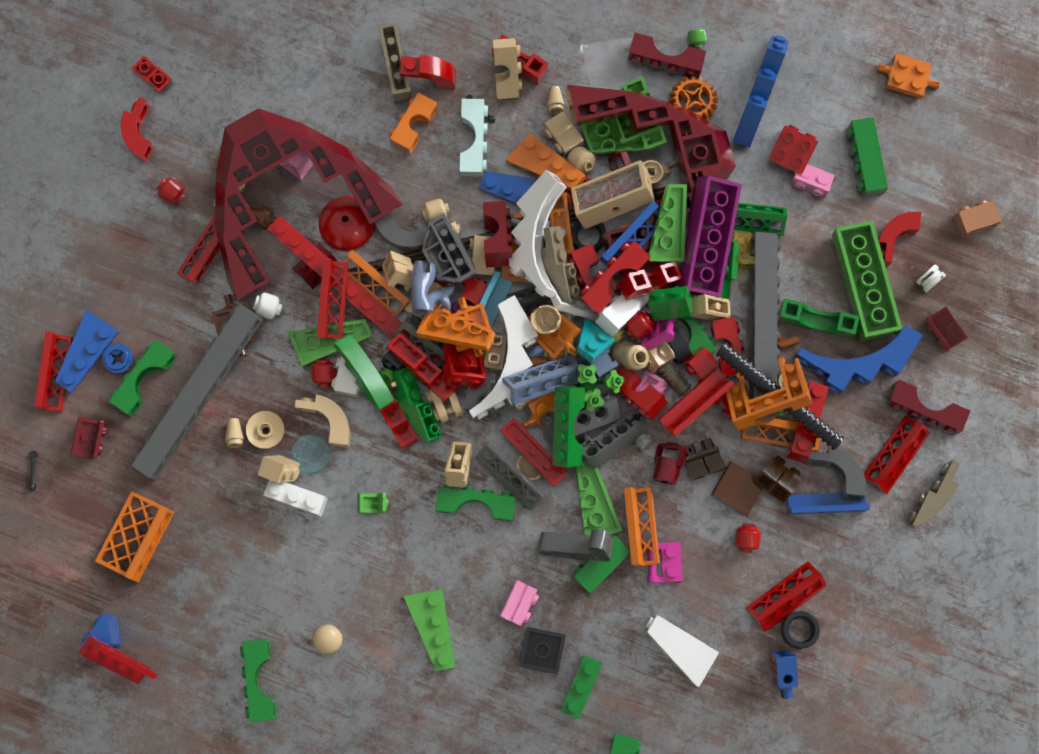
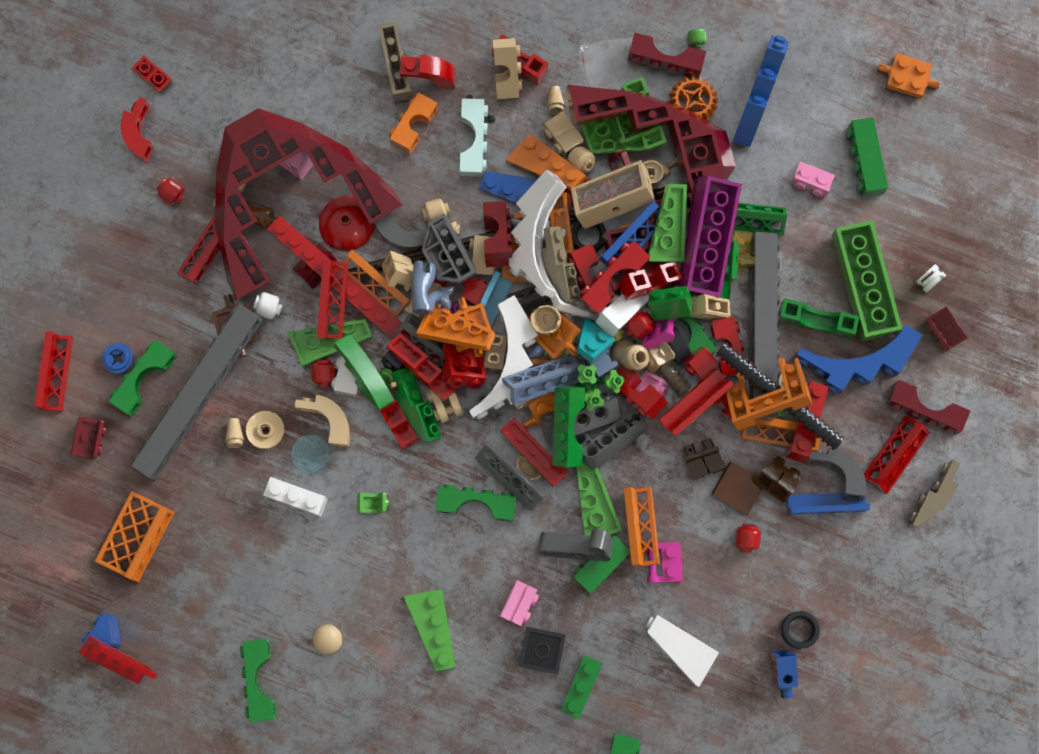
black hinge [28,450,38,491] -> none
blue wing [55,309,119,394] -> none
tan brick [258,455,300,483] -> none
tan brick [444,442,473,488] -> none
dark red piece [652,442,686,485] -> none
red fence [746,561,827,632] -> none
red bracket [769,125,819,174] -> none
dark orange arm [777,334,799,349] -> none
red arch [878,211,922,267] -> none
nougat brick [954,200,1002,237] -> none

